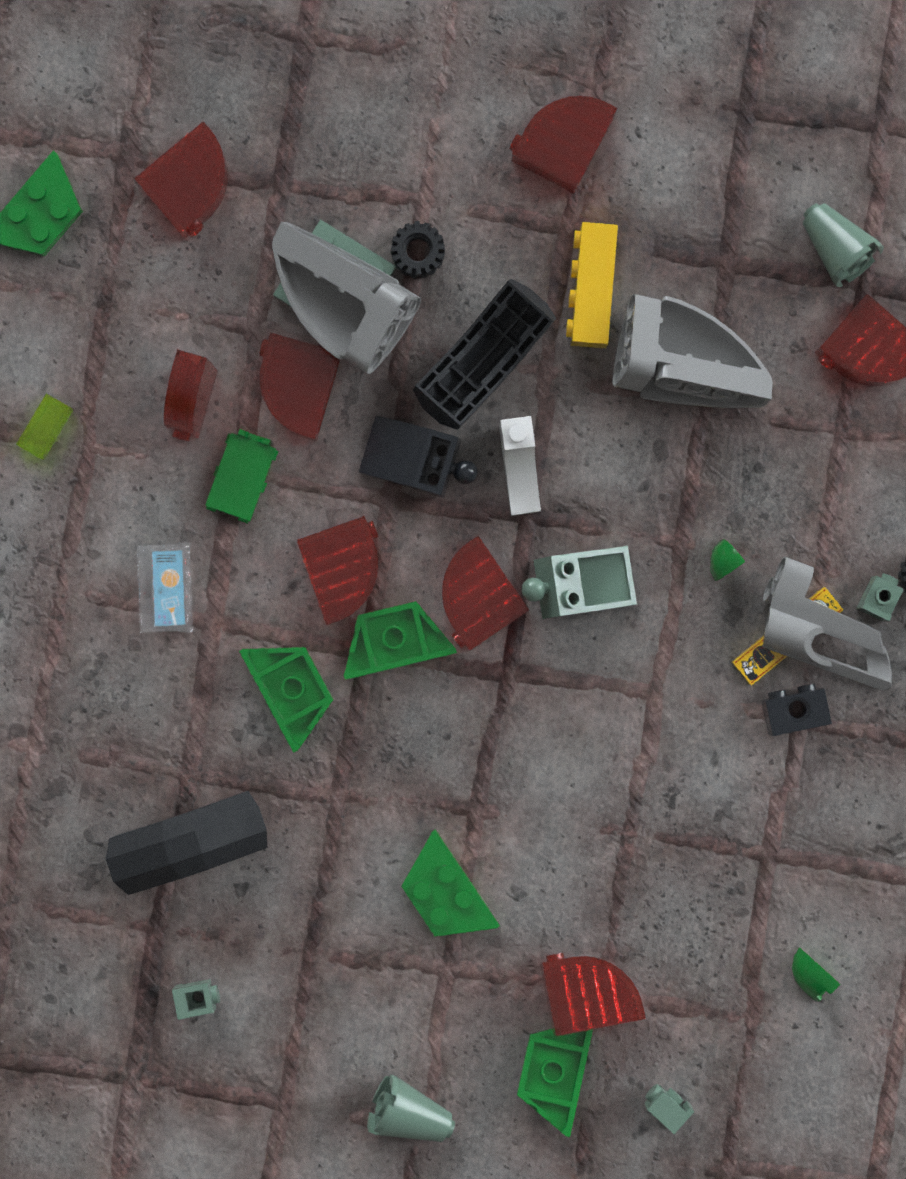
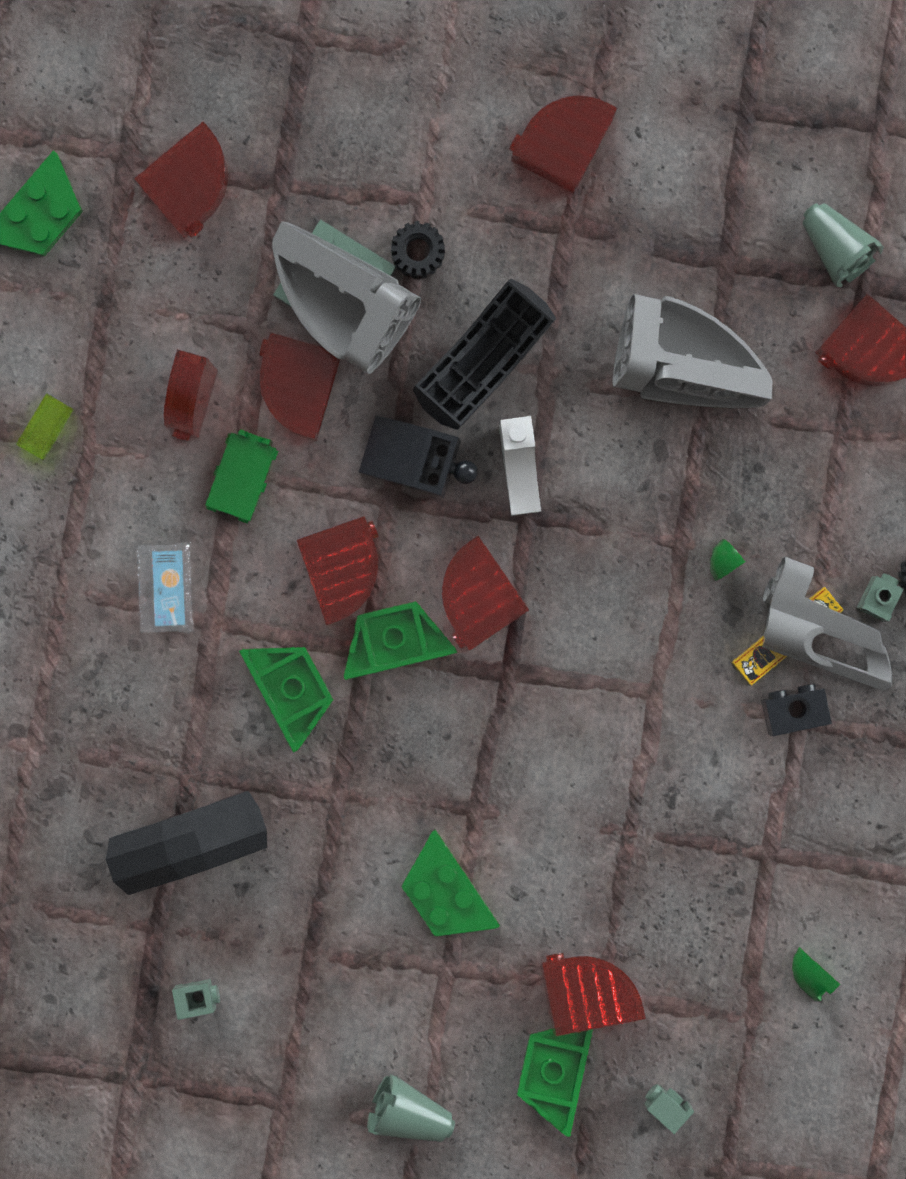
sand green slope [521,546,637,619] -> none
yellow brick [566,222,618,349] -> none

